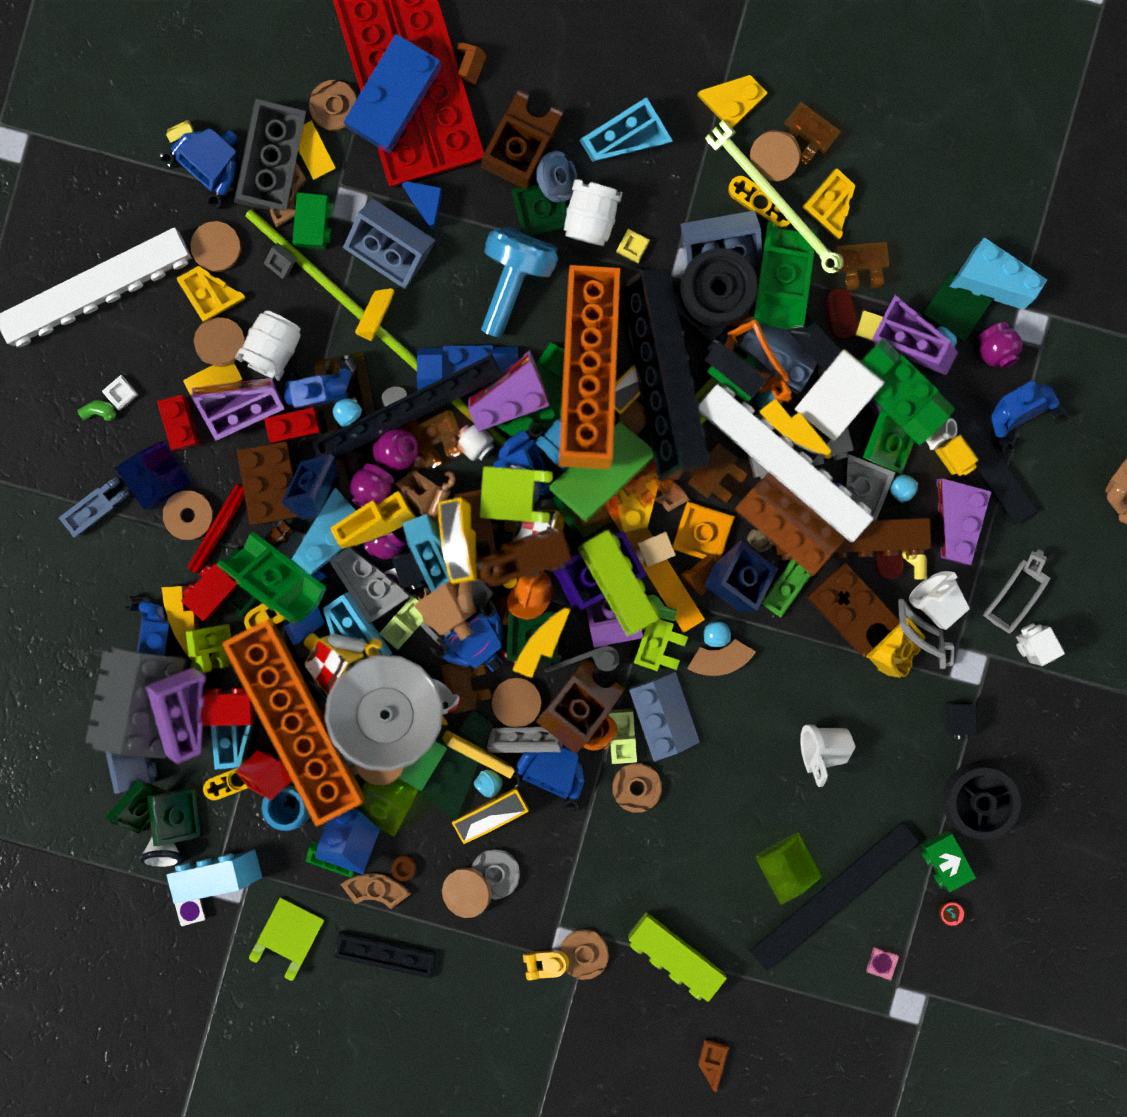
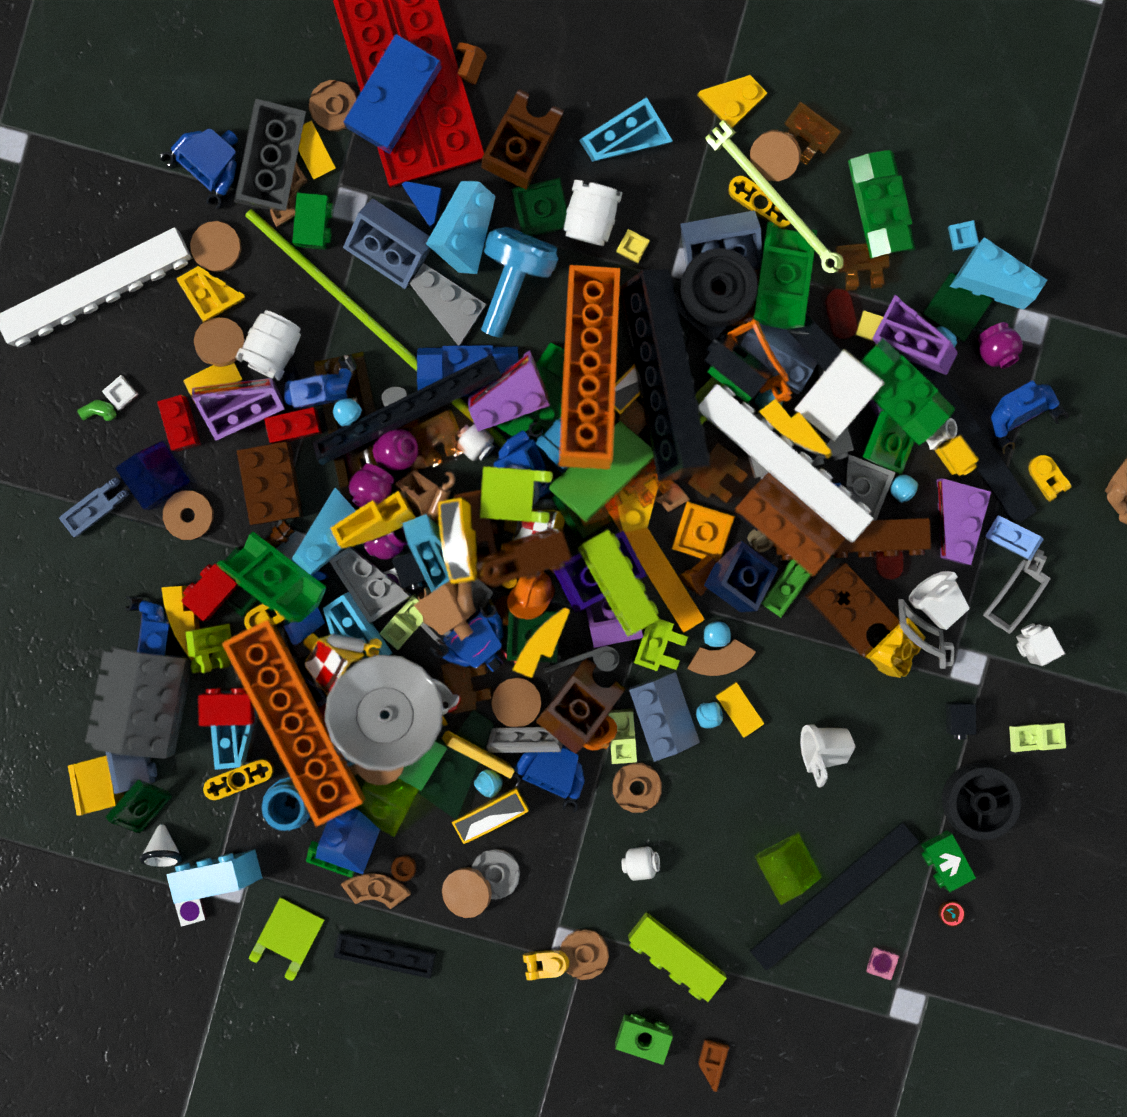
medium lavender wedge [146,668,205,764] -> none
dark green tile [147,787,201,846] -> none
light yellow tile [166,120,194,143] -> none
red axle [188,484,245,574] -> none
red brick [235,750,292,801] -> none
dark grey plate [264,243,297,279] -> none
dark blue slope [281,454,337,520] -> none
yellow slope [355,288,394,341] -> none
sand blue tile [536,151,577,203] -> none
tan brick [635,532,675,567] -> none
bright green arm [647,594,677,621] -> none
yellow wing [802,169,855,239] -> none
light yellow arm [902,551,927,579] -> none
none -> yellow slope [68,755,127,816]
none -> light grey wing [410,263,487,346]
none -> medium azure wedge [426,181,496,274]
none -> bright green brick [615,1014,673,1065]
none -> white head [622,847,660,881]
none -> medium azure piece [696,702,723,728]
none -> yellow tile [716,682,764,738]
none -> green piece [848,150,915,259]
none -> medium azure tile [948,220,979,251]
none -> light blue plate [985,515,1043,561]
none -> yellowish green slope [1009,723,1066,752]
none -> yellow plate [1029,455,1071,502]

